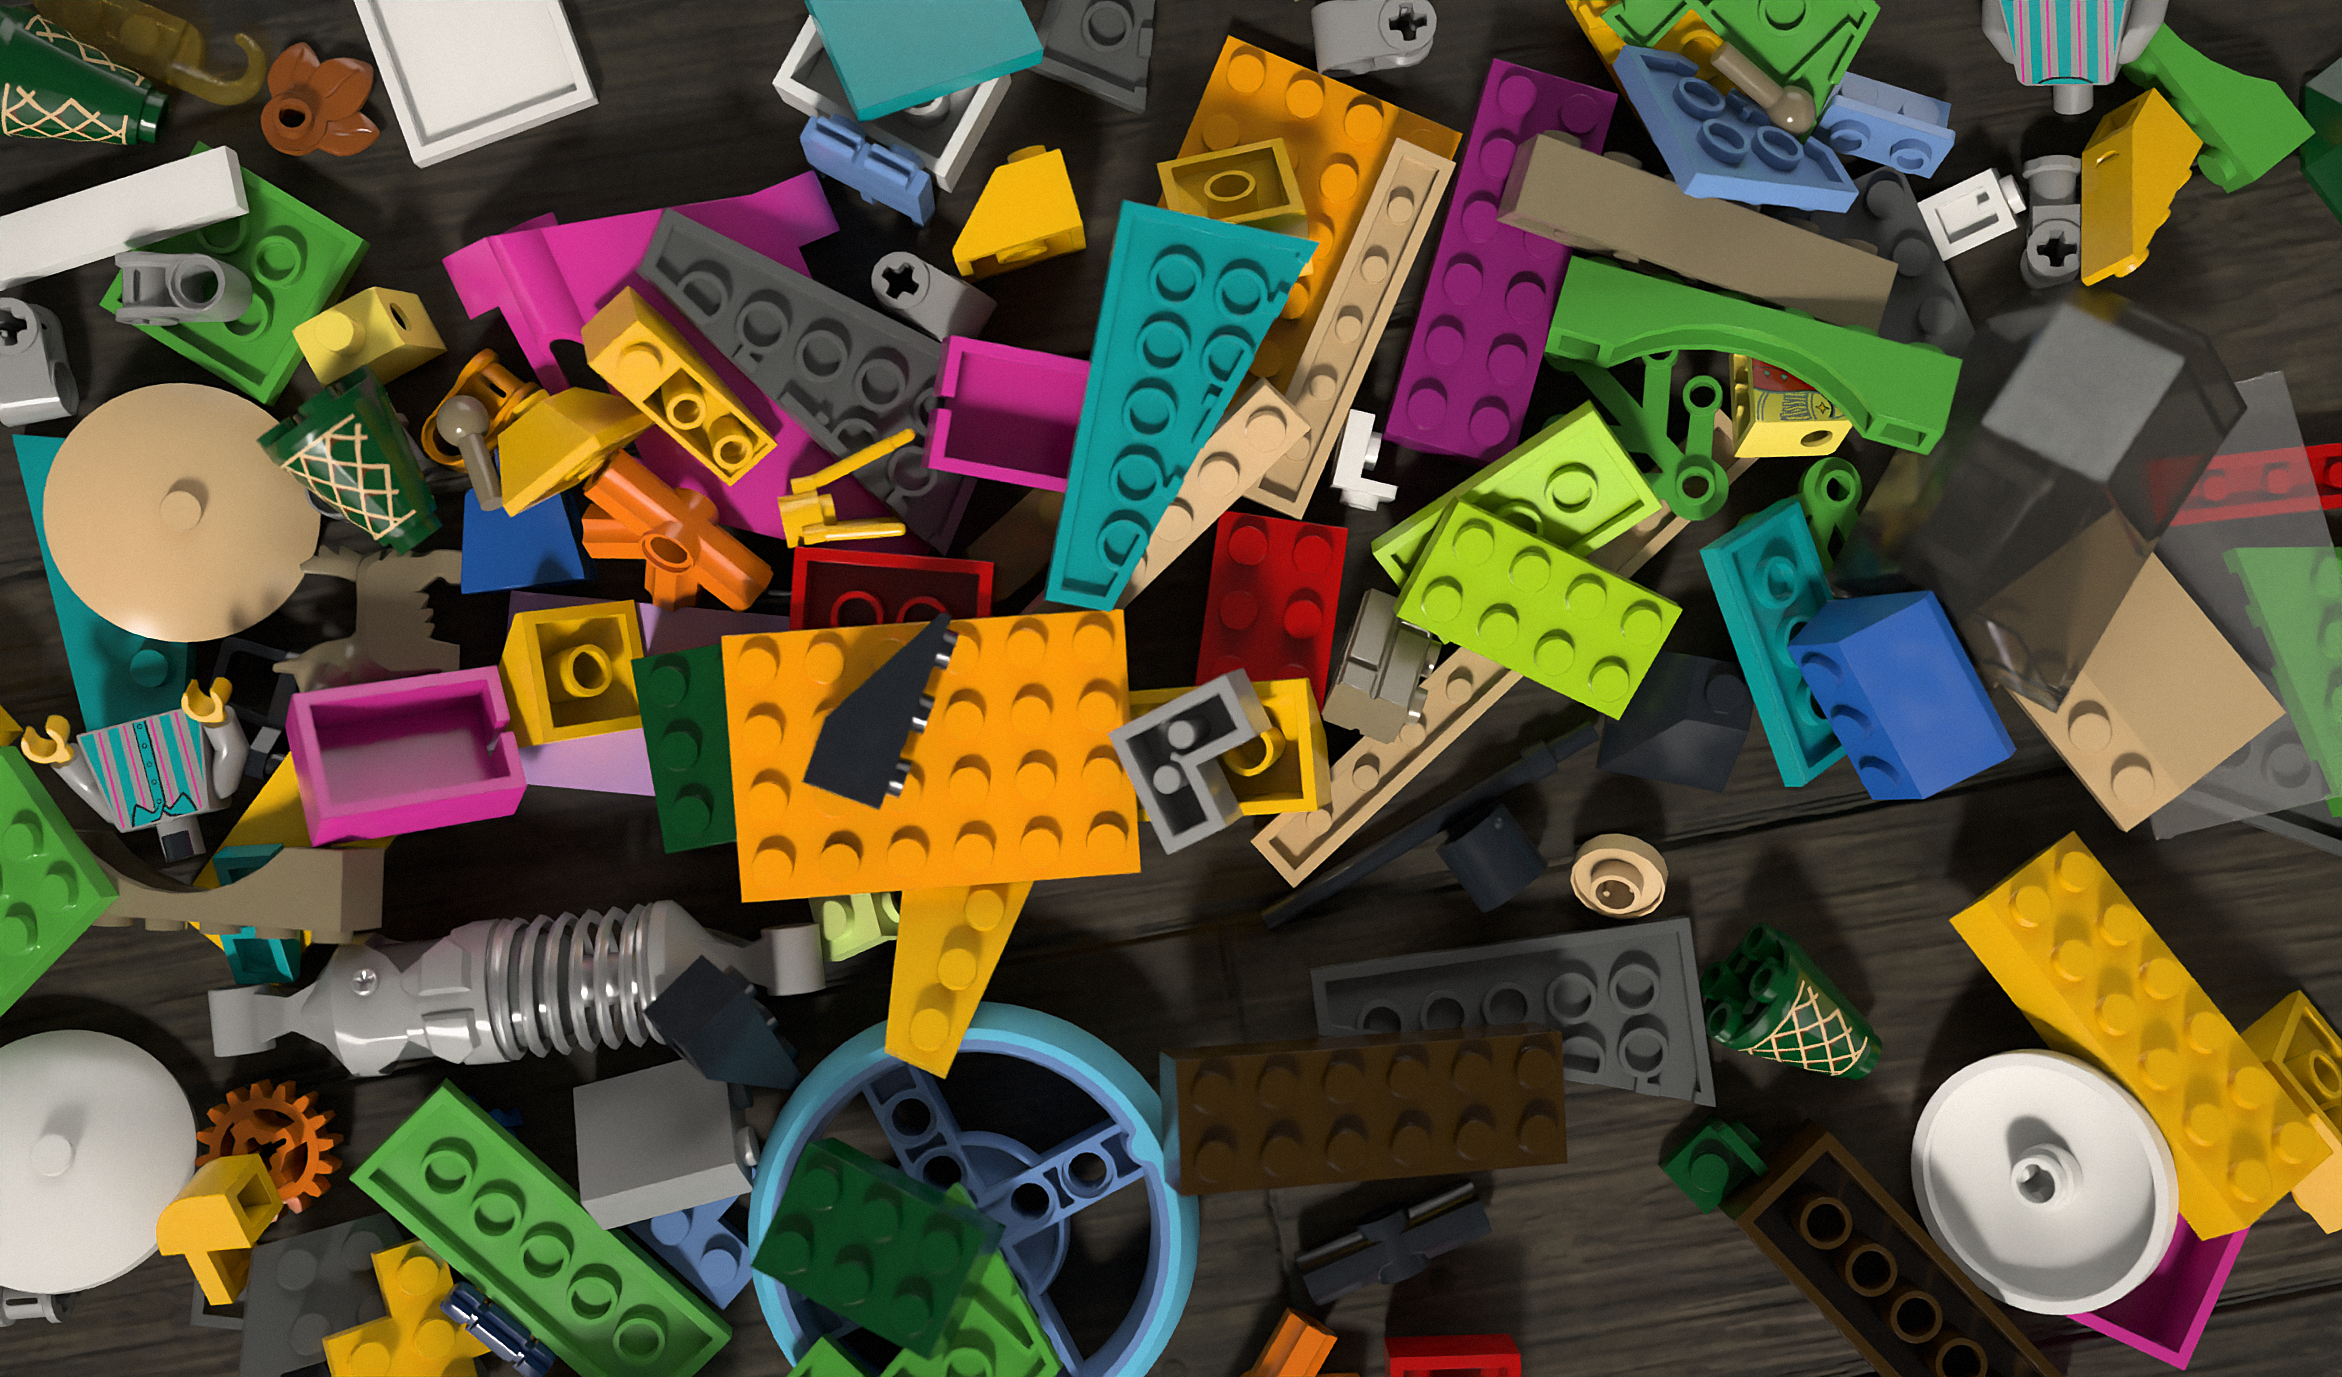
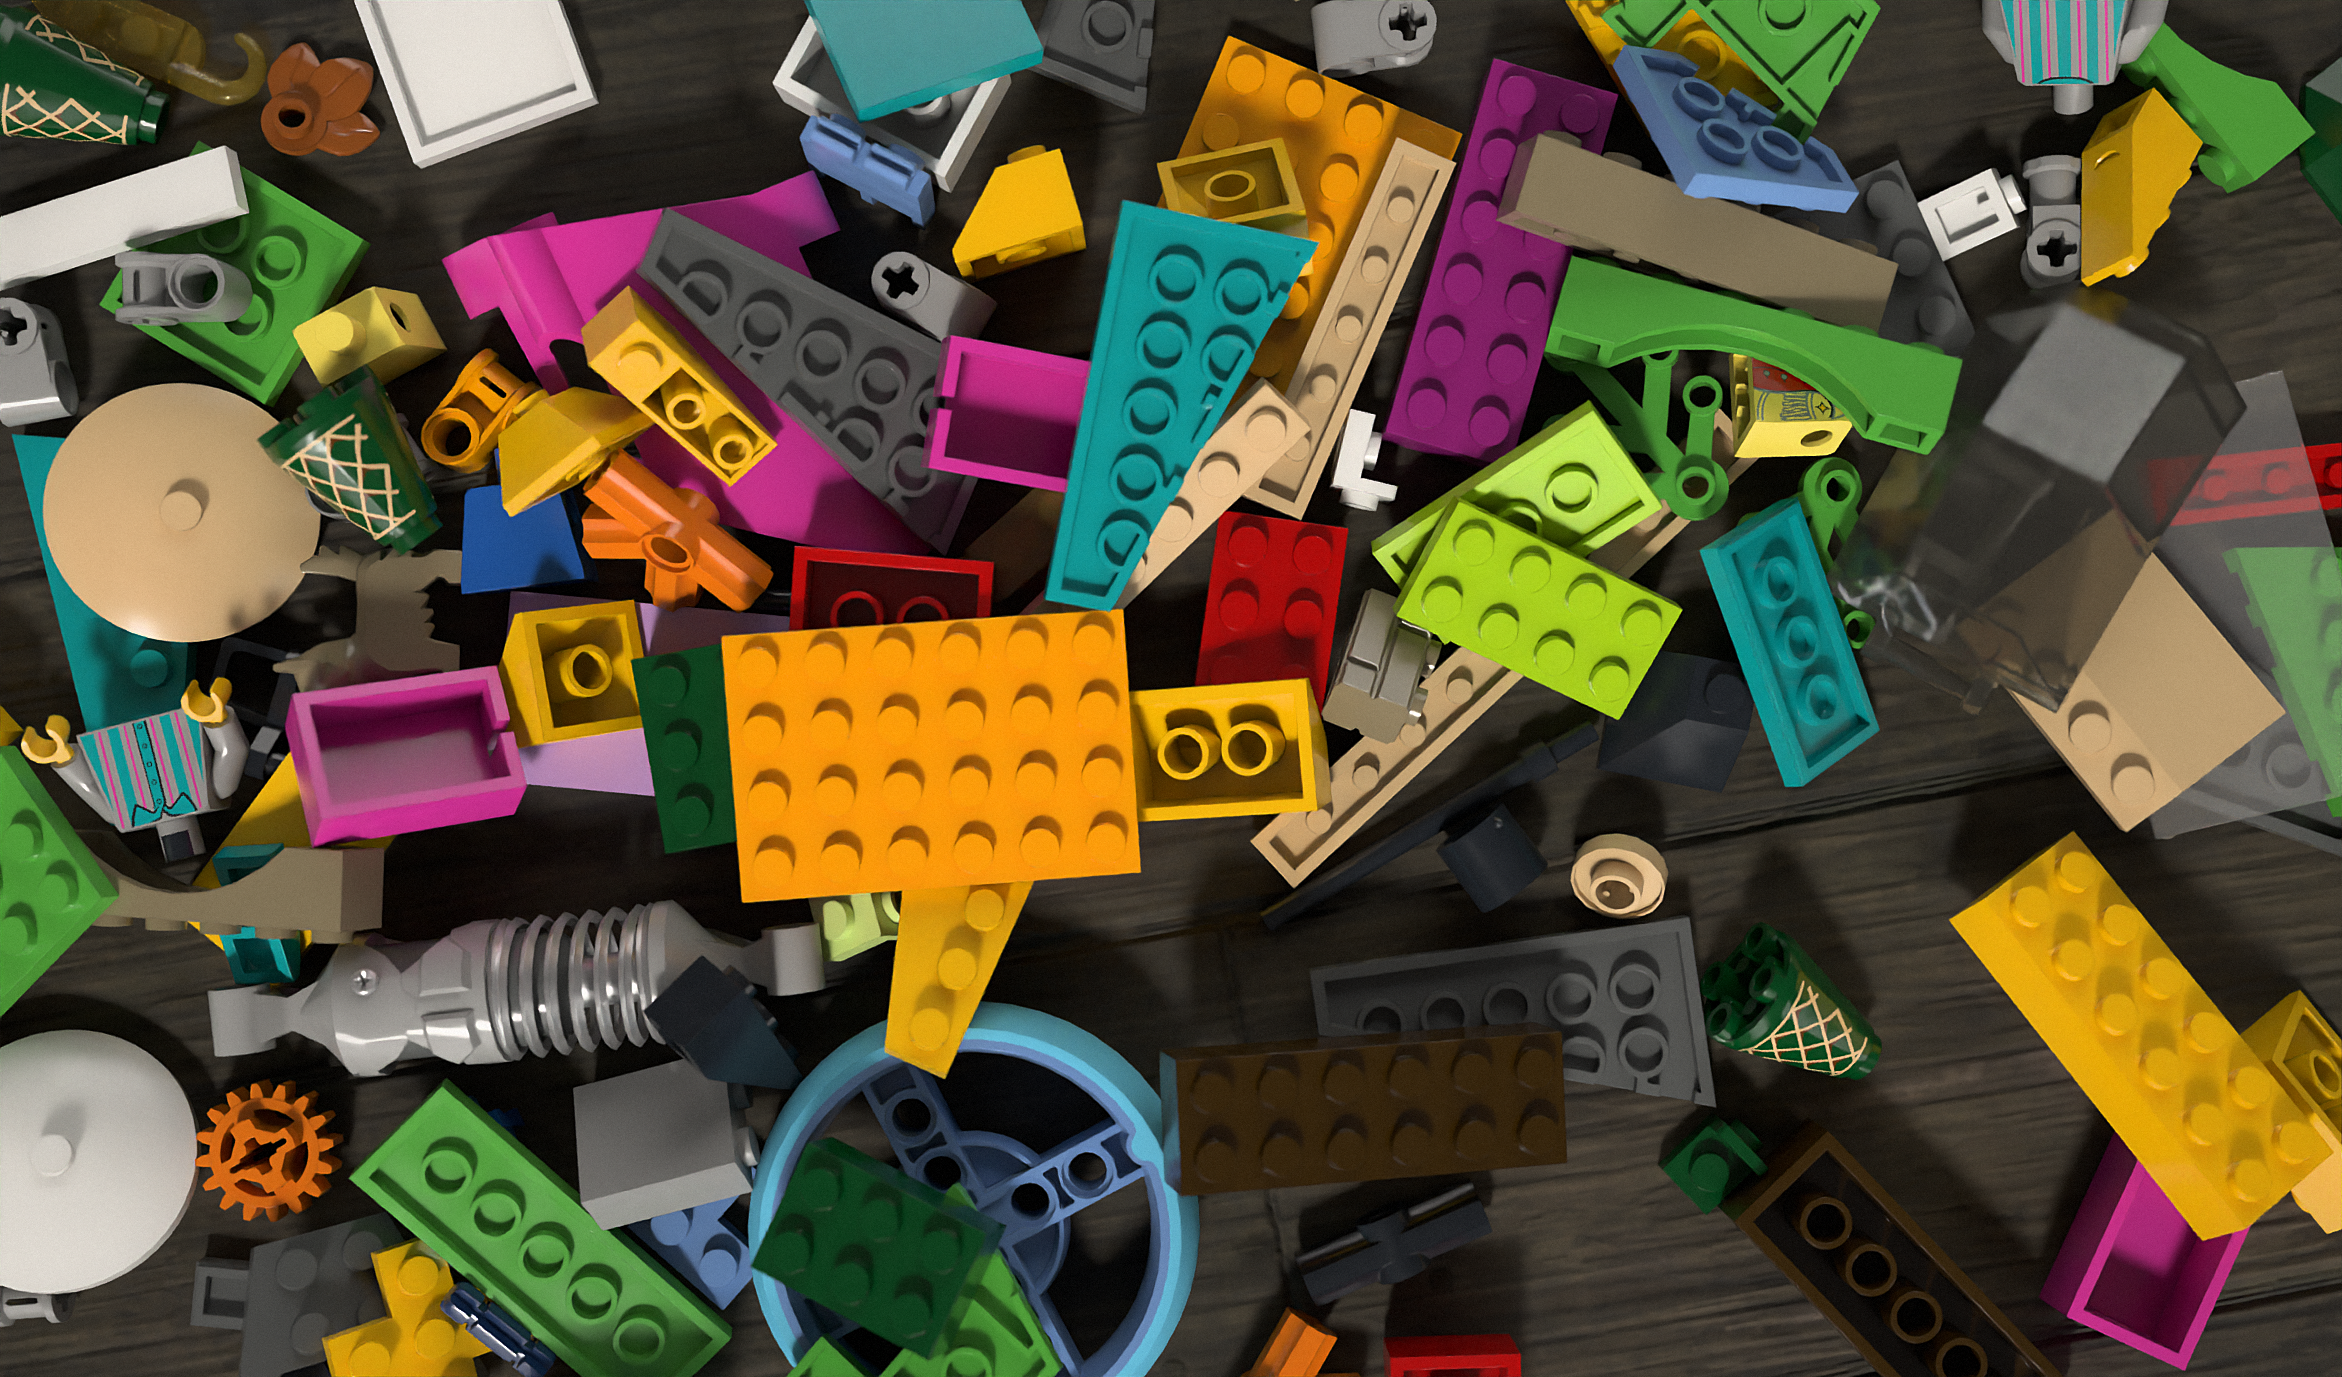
yellow brick [156,1153,284,1305] -> none
dark tan bar [436,395,503,511] -> none
yellow plant [777,428,915,549] -> none
black slope [802,611,960,810] -> none
light grey brick [1108,668,1272,855] -> none
dark tan bar [1710,41,1816,138] -> none
blue slope [1787,590,2016,800] -> none
medium blue bracket [1809,71,1956,179] -> none
white dish [1911,1049,2179,1315] -> none

